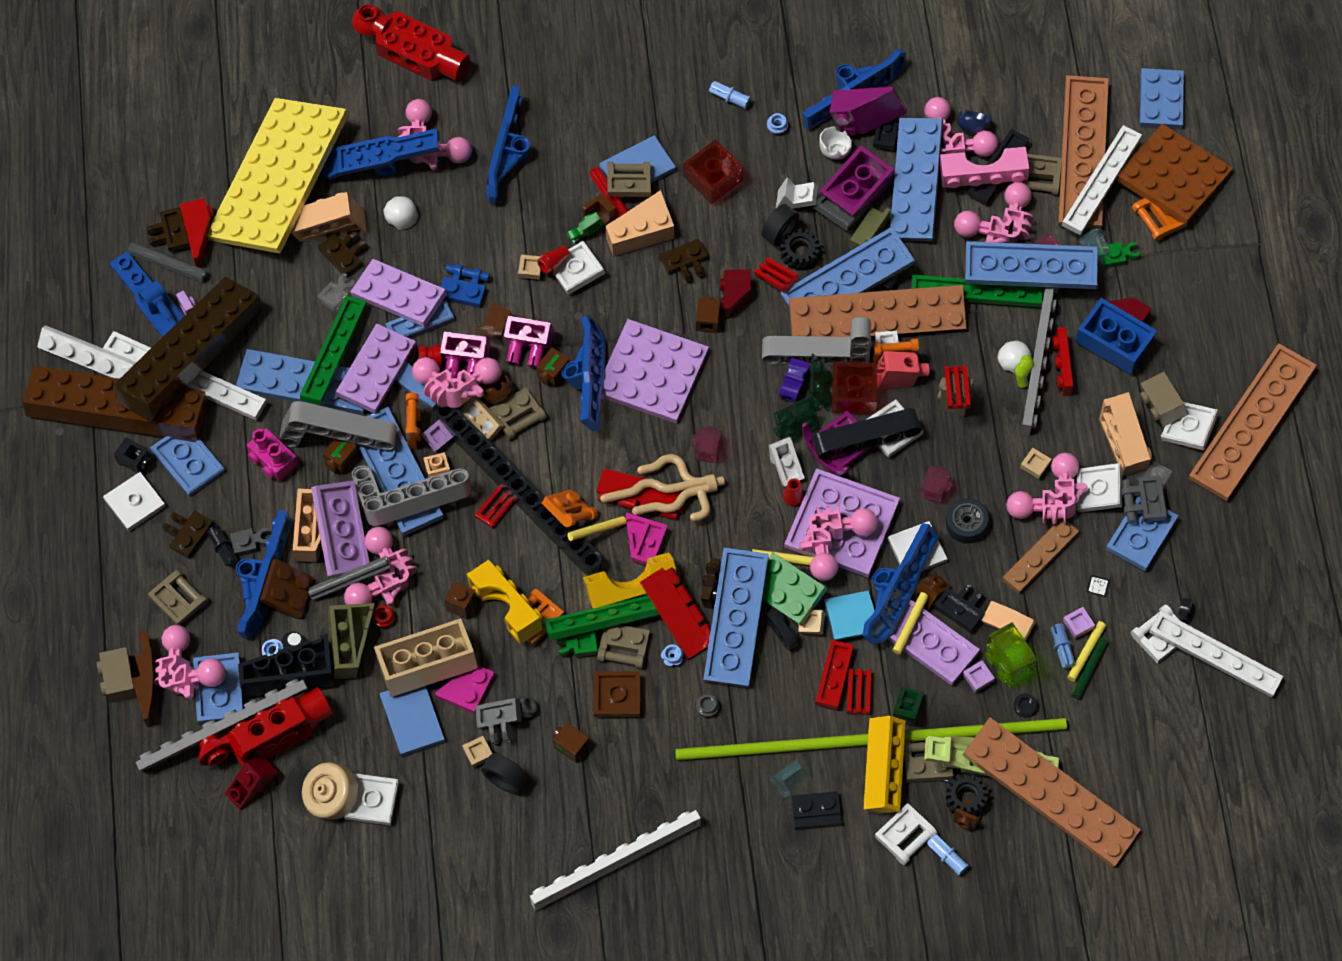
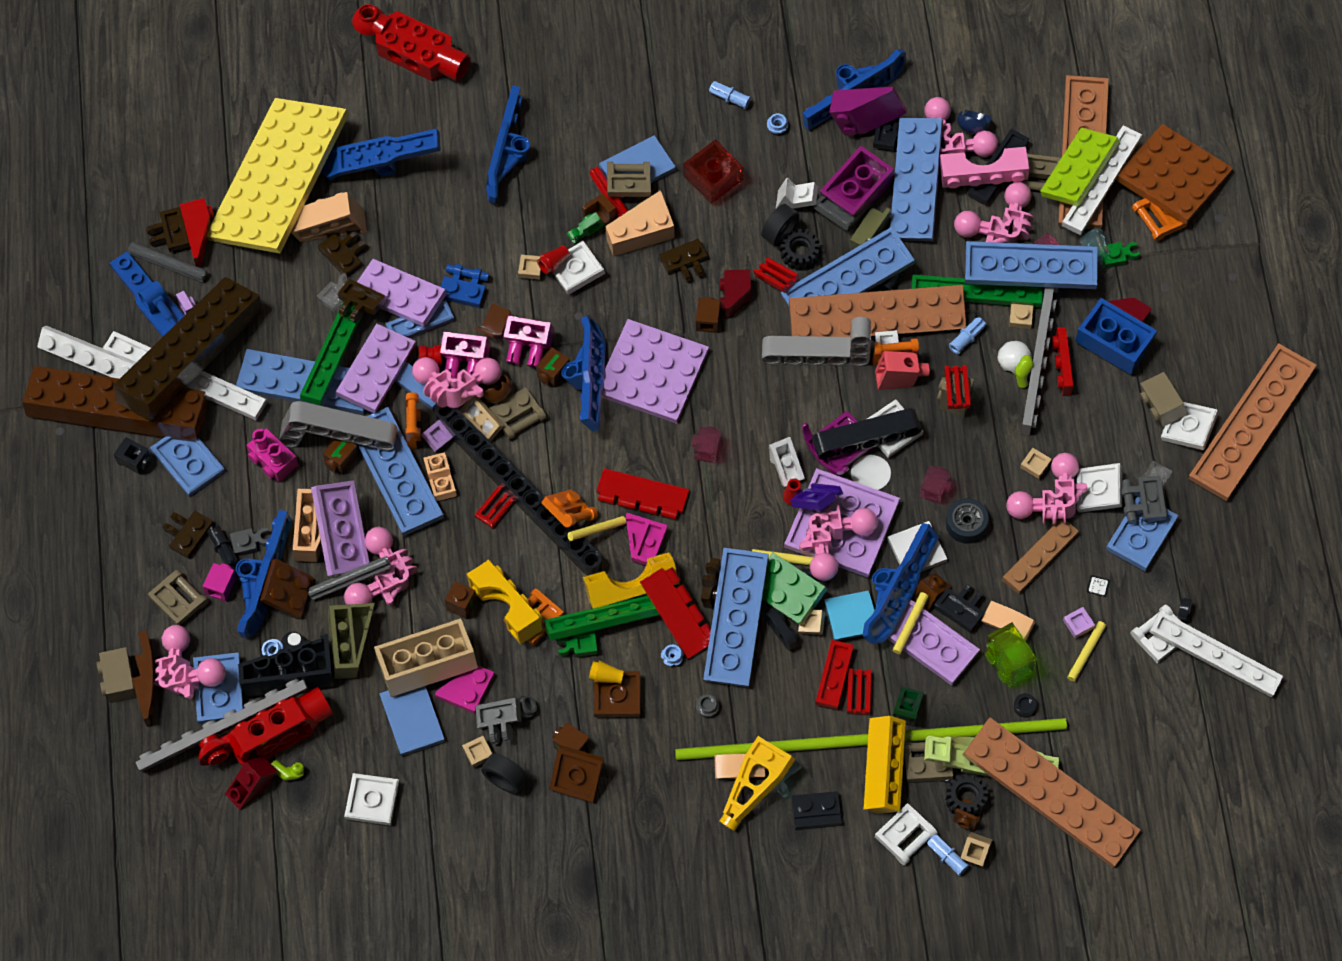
white plate [103,472,166,531] -> none
tan wheel [302,762,358,820] -> none
light grey beam [352,465,472,526] -> none
red plate [372,605,395,628] -> none
white hair [383,196,419,230] -> none
bright pink piece [398,99,472,170] -> none
white plate [530,810,700,911] -> none
dark tan plate [597,625,650,669] -> none
tan plant [600,454,725,522] -> none
clear green hinge [773,395,821,441] -> none
dark purple leg [779,358,810,403] -> none
clear green hinge [809,353,832,412] -> none
white hair [819,127,852,160] -> none
clear red brick [831,362,877,414] -> none
lavender plate [963,661,995,693] -> none
medium blue axle [1050,624,1075,669] -> none
dark green bar [1072,638,1108,700] -> none
light nougat wedge [1099,392,1152,476] -> none
medium blue plate [1139,68,1184,129] -> none
none -> dark pink brick [203,563,237,602]
none -> lime arm [271,760,304,781]
none -> dark brown hinge [337,279,386,323]
none -> reddish brown plate [549,745,604,802]
none -> yellow cone [589,660,624,684]
none -> light nougat slope [715,754,765,779]
none -> yellow plate [719,736,795,831]
none -> dark purple plate [790,483,843,511]
none -> white sticker [851,455,891,490]
none -> light blue axle [949,317,986,355]
none -> tan brick [960,832,993,866]
none -> tan plate [1009,304,1033,329]
none -> lime plate [1040,128,1120,207]

